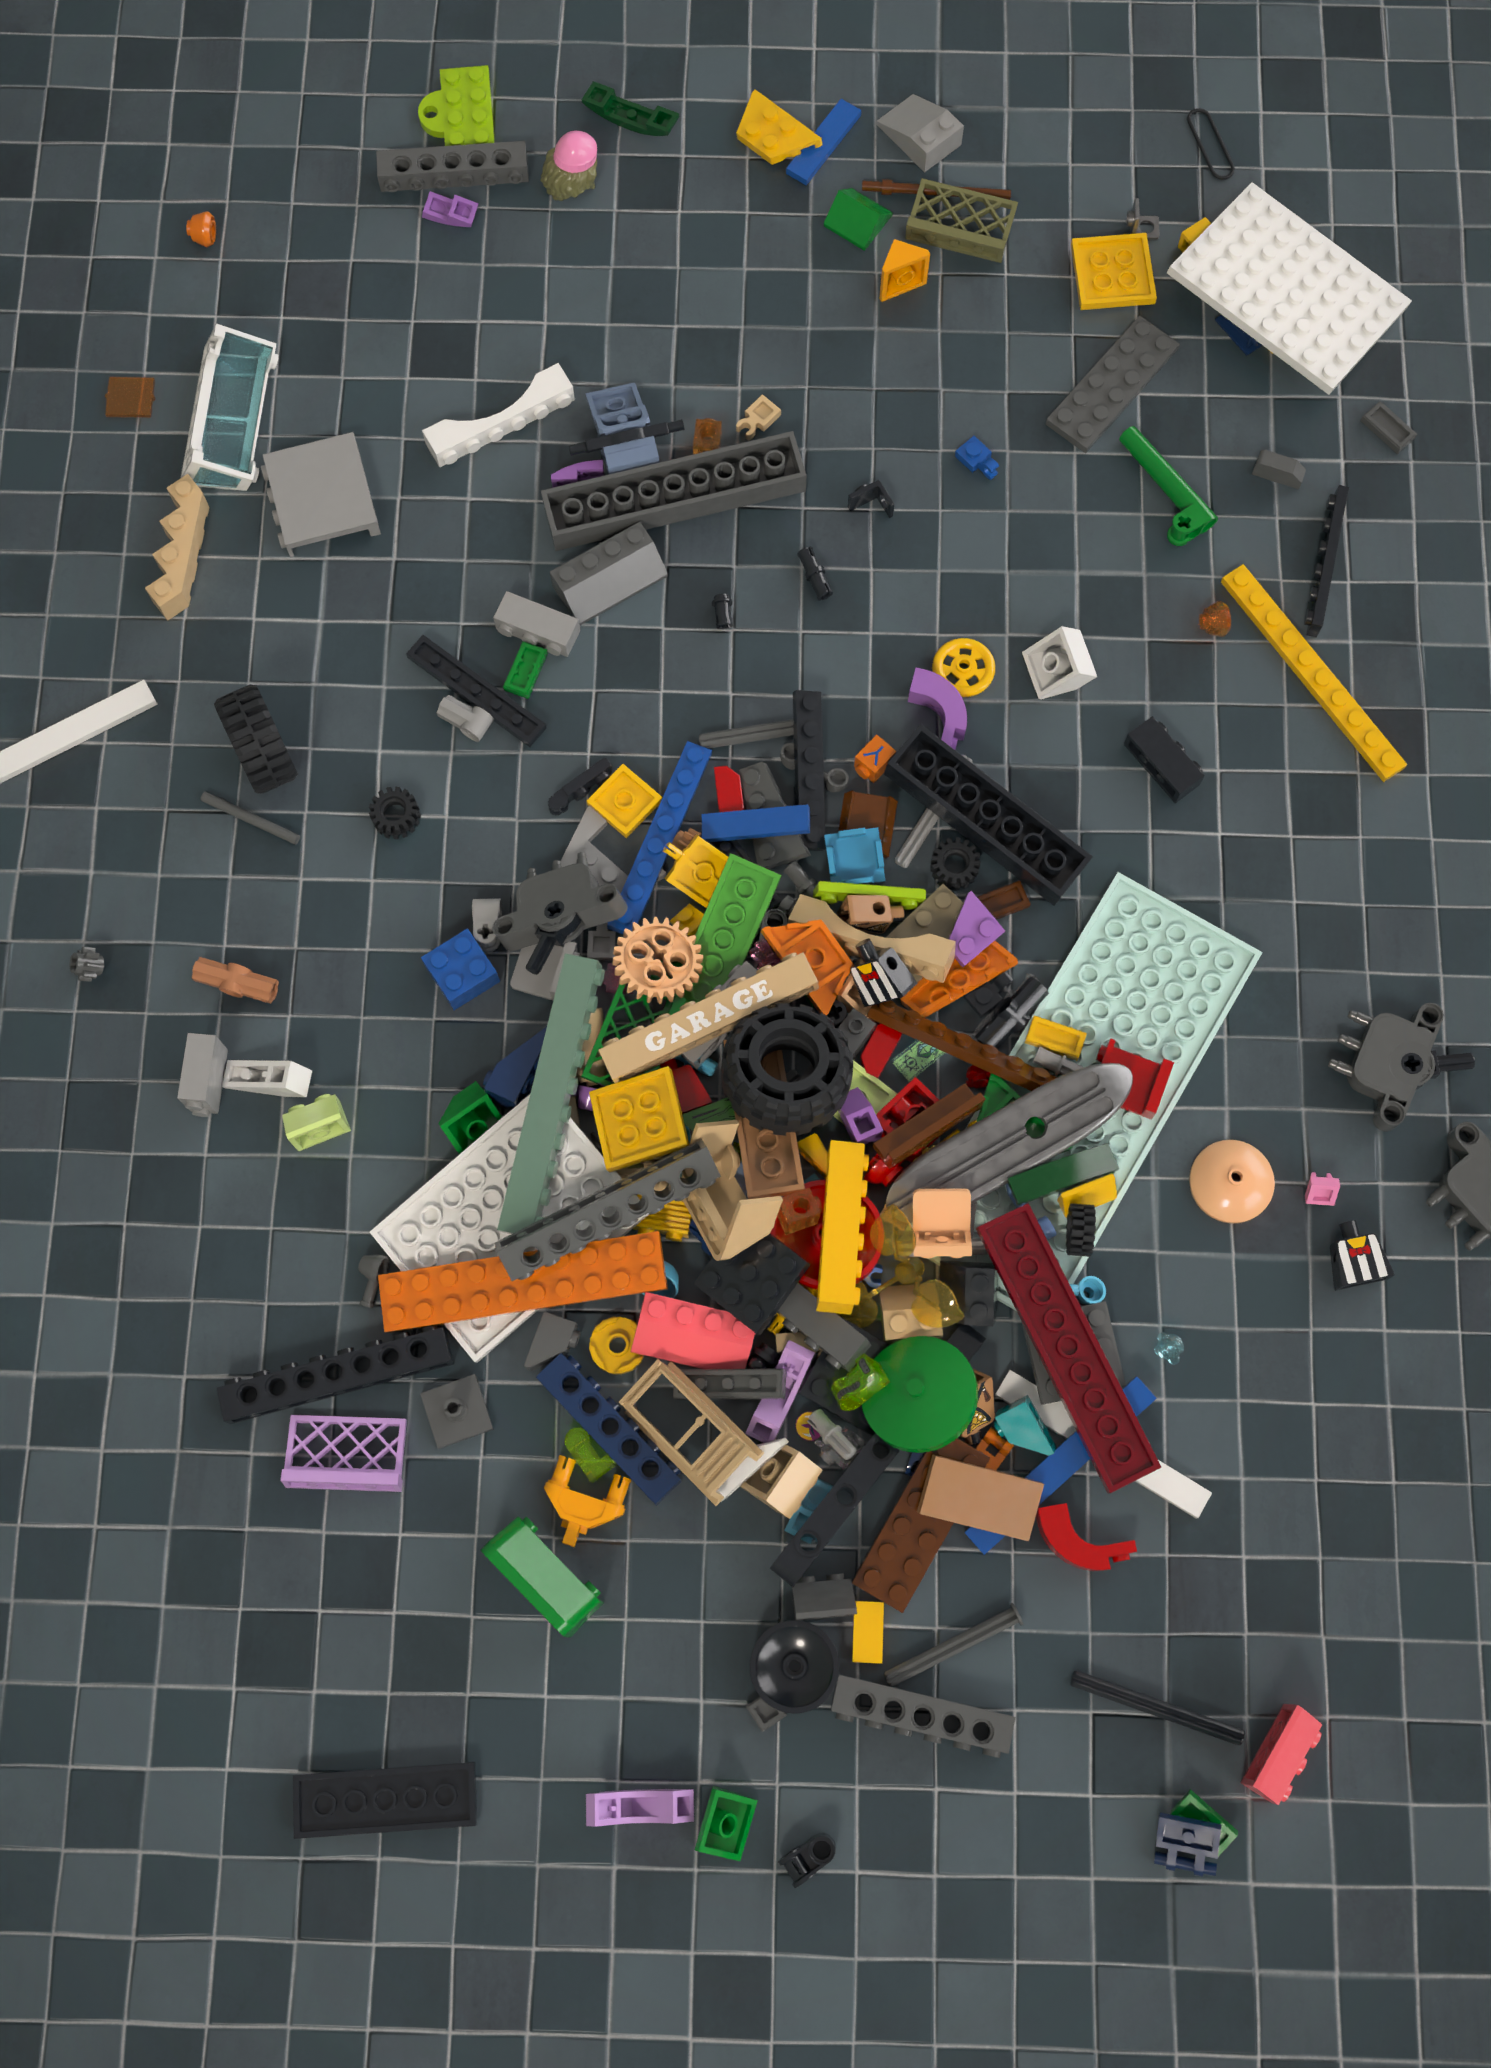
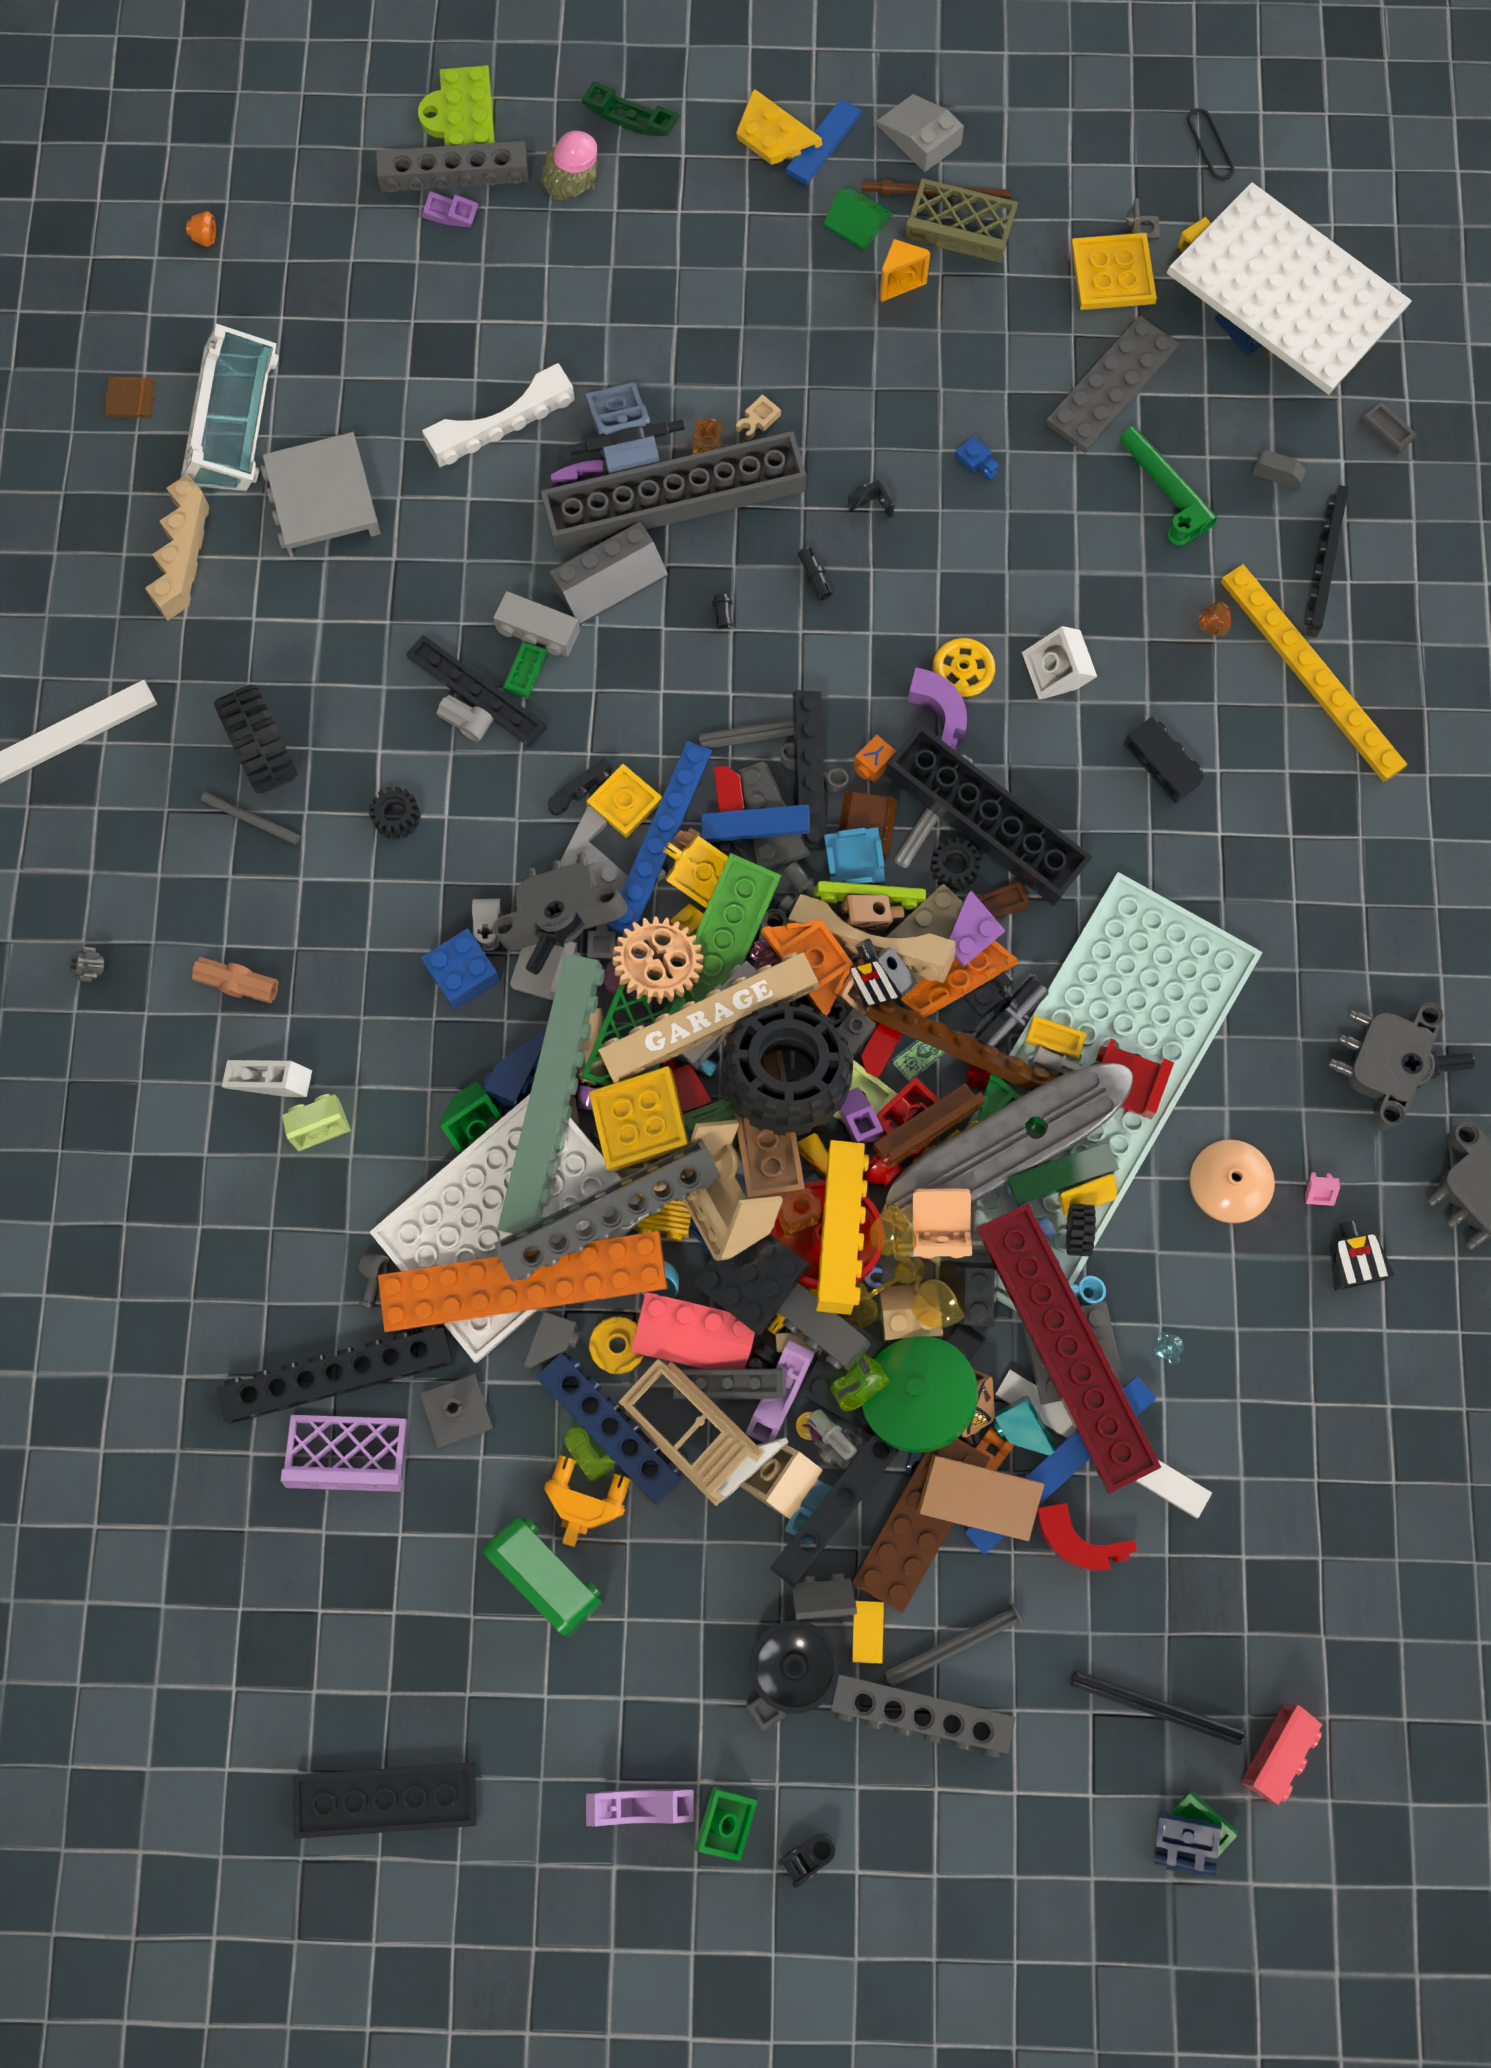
light grey brick [177,1033,228,1117] -> none

